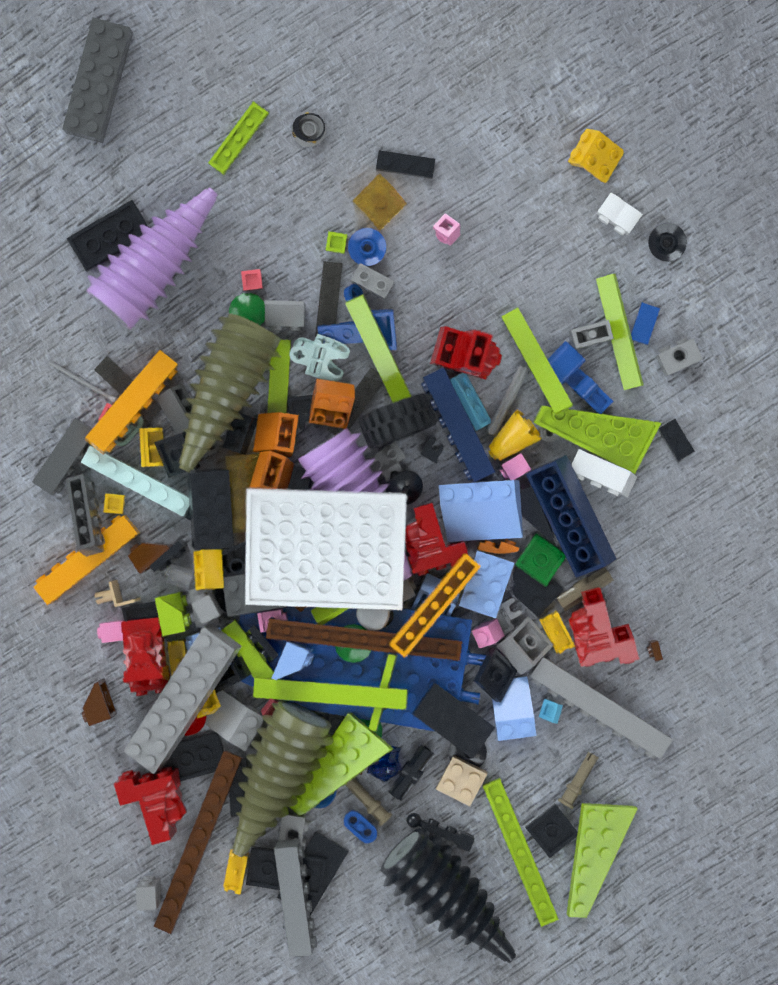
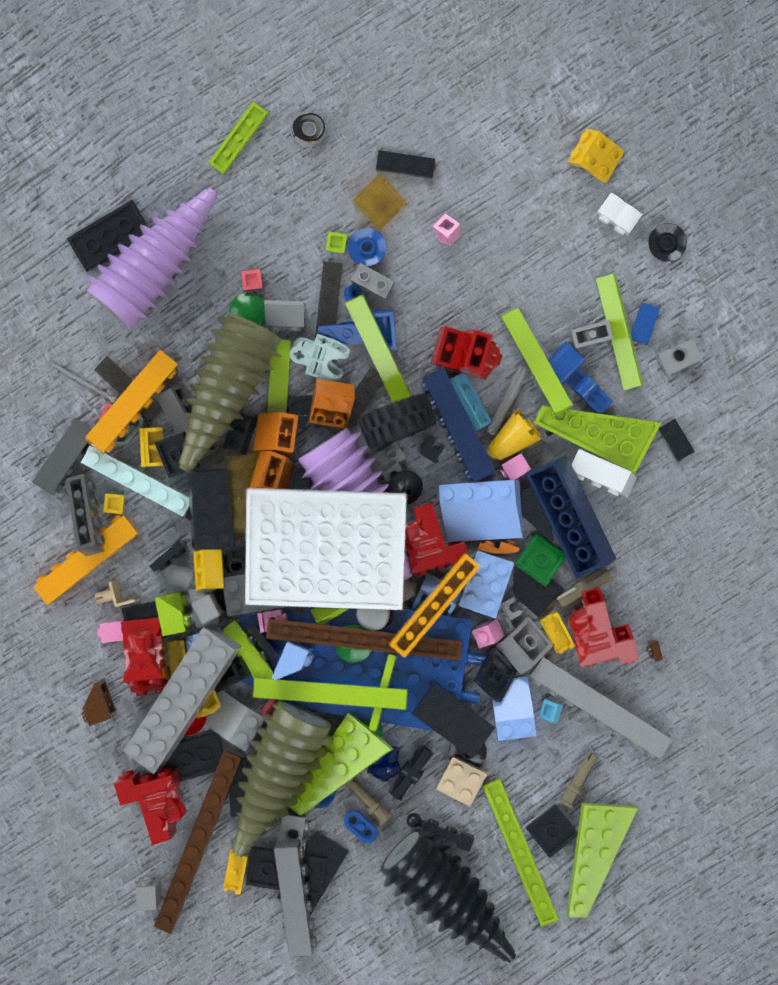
dark grey brick [62,17,133,143] -> none
reddish brown slope [128,543,173,574] -> none

